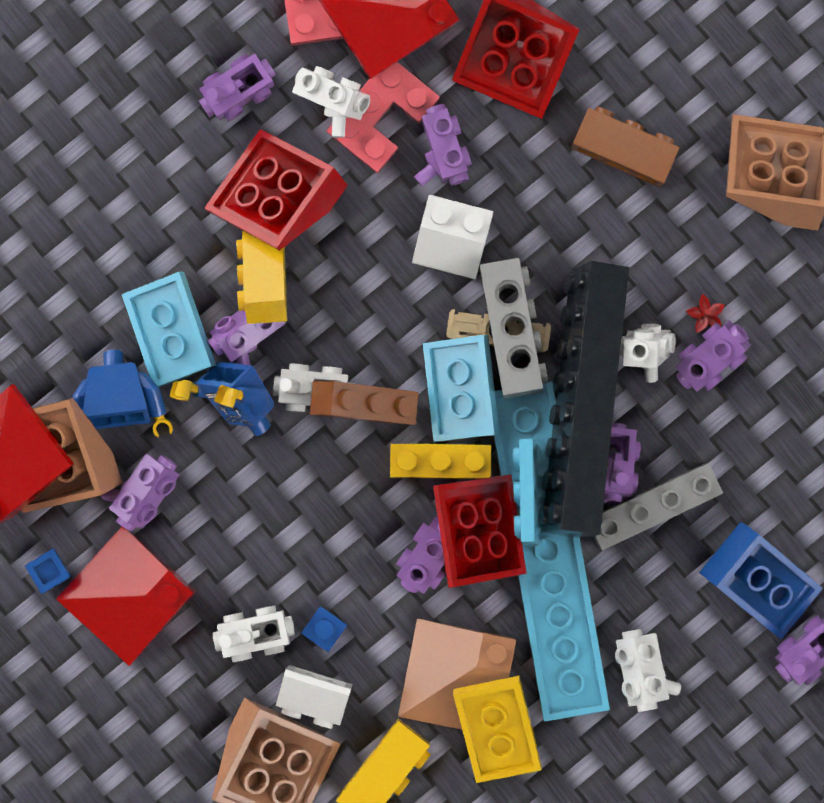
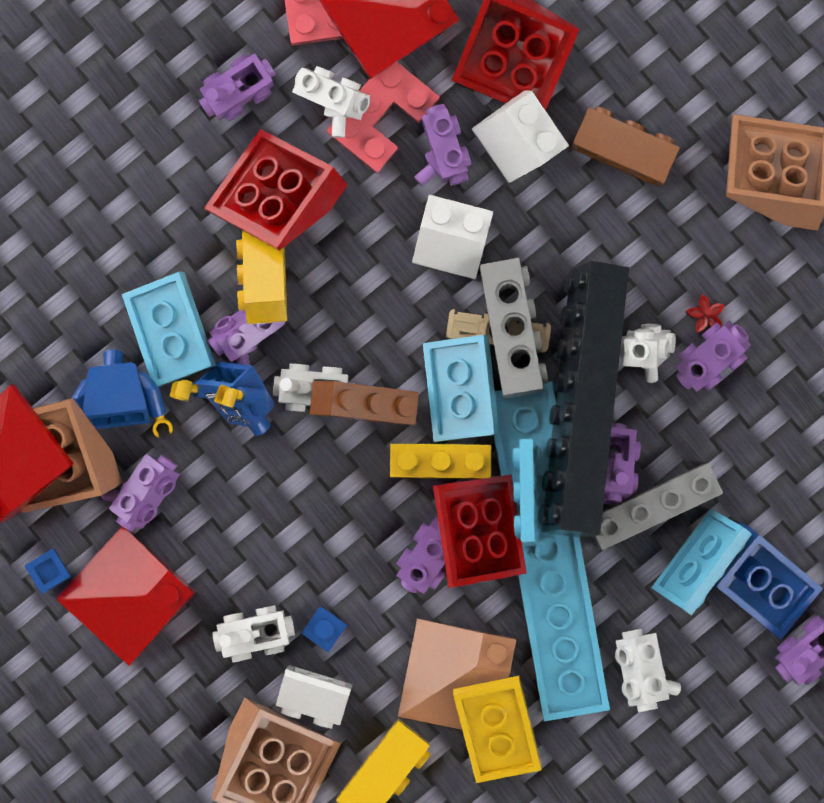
none -> white slope [471,90,569,183]
none -> medium azure plate [651,508,752,616]

